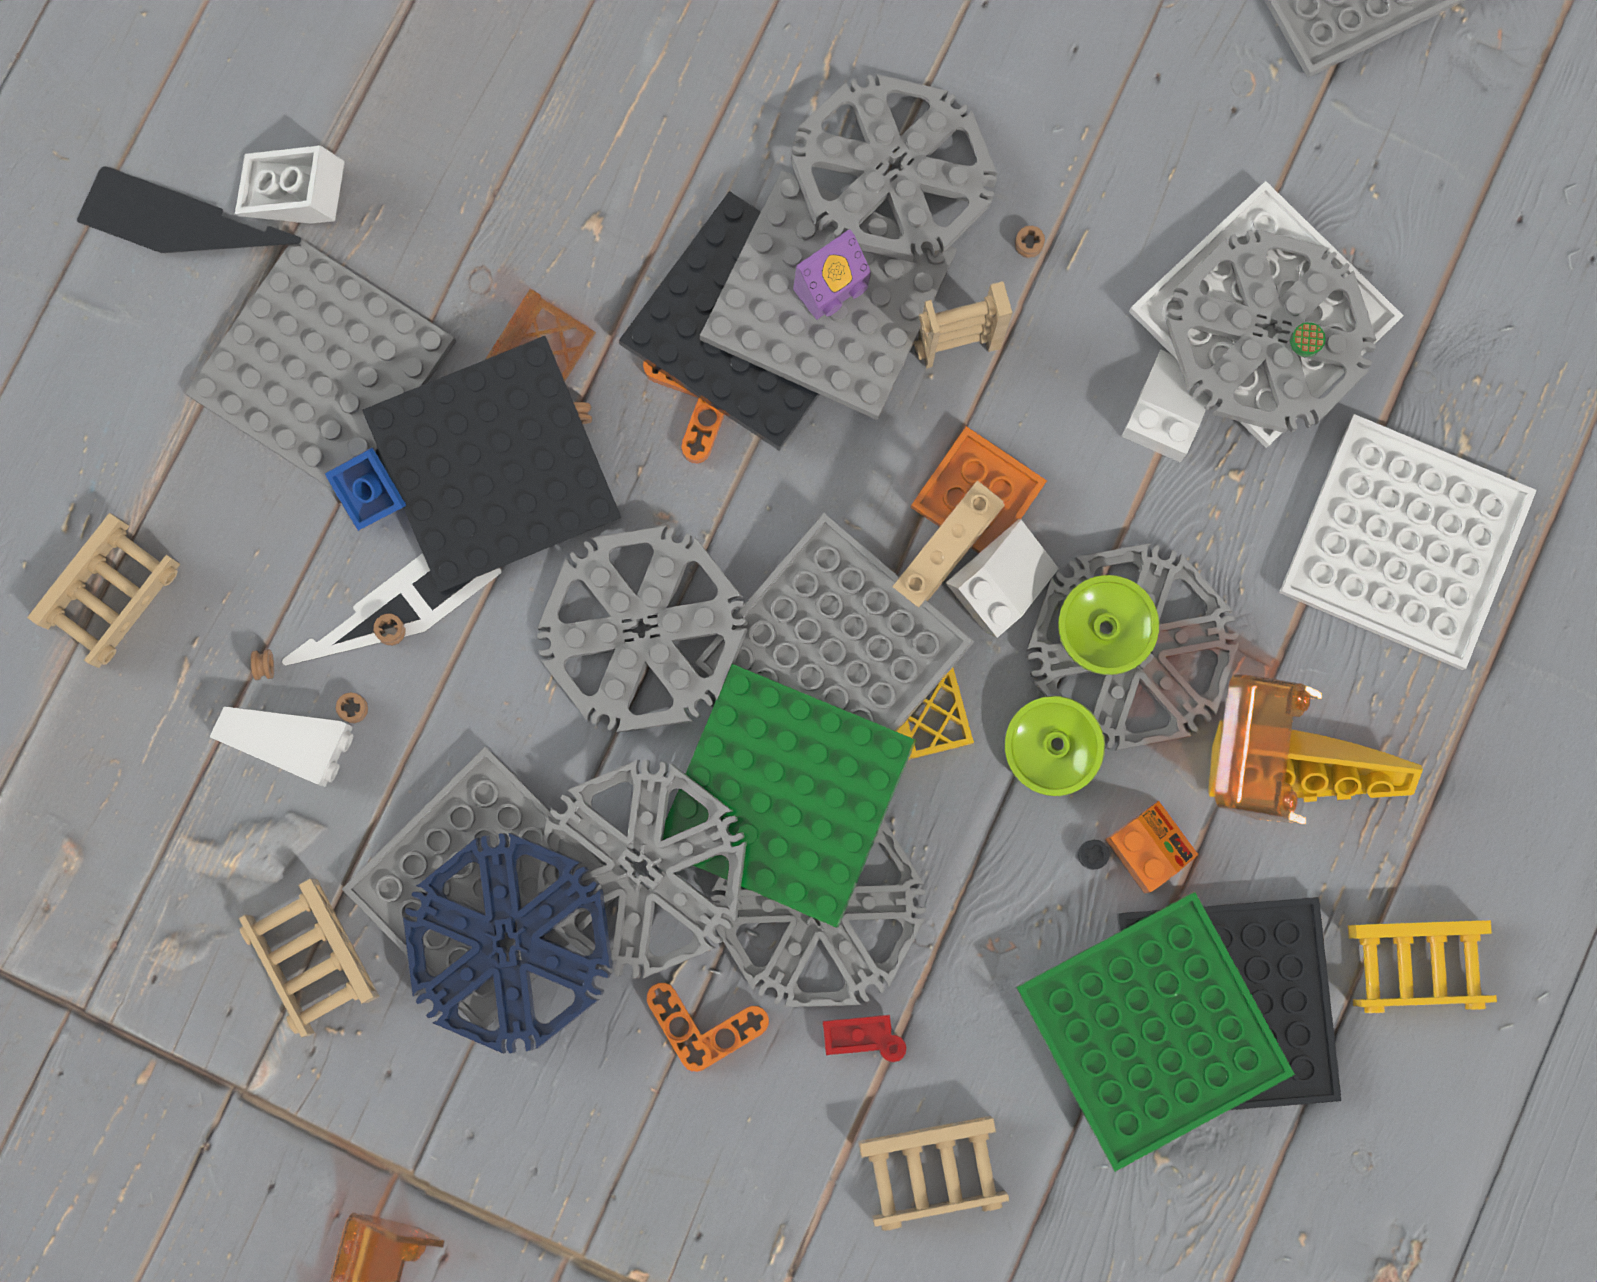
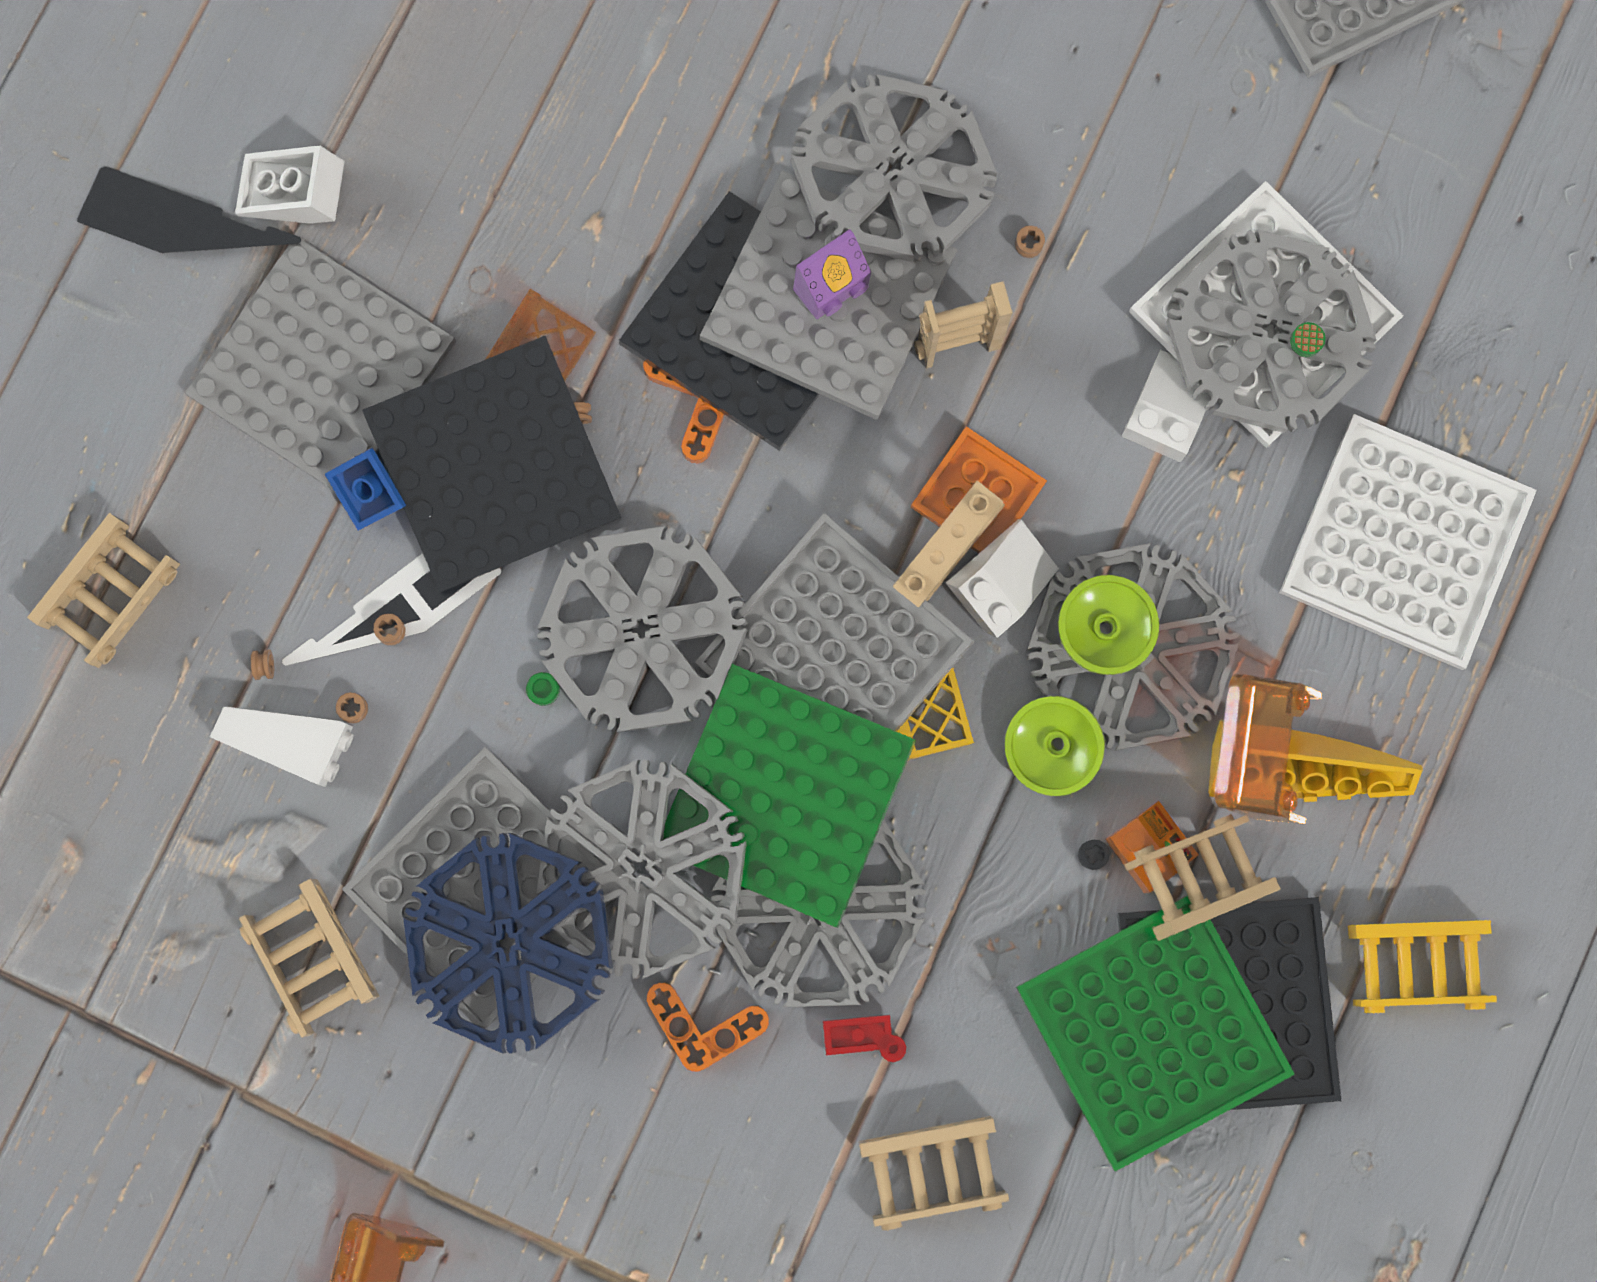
none -> green tile [526,672,560,706]
none -> tan fence [1125,814,1281,941]

